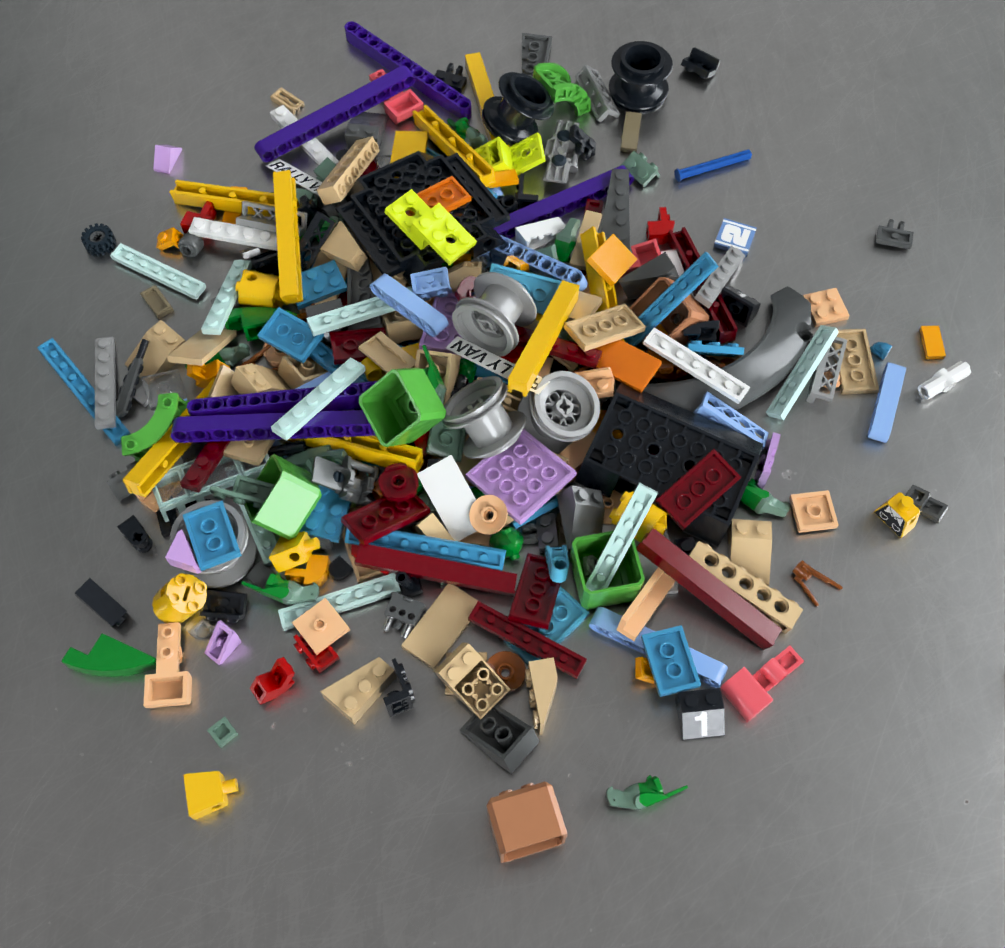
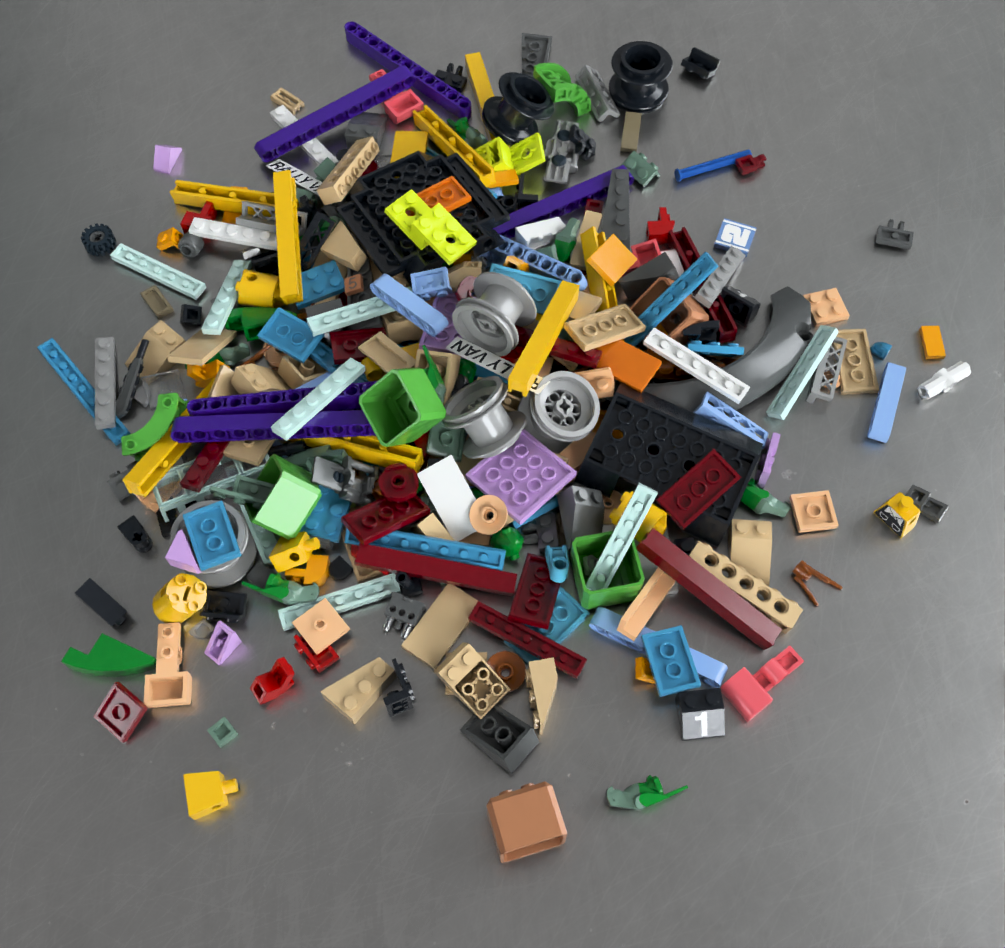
none -> tile [93,682,148,743]
none -> black slope [180,304,202,325]
none -> nougat tile [344,273,364,296]
none -> dark red plate [735,154,767,175]

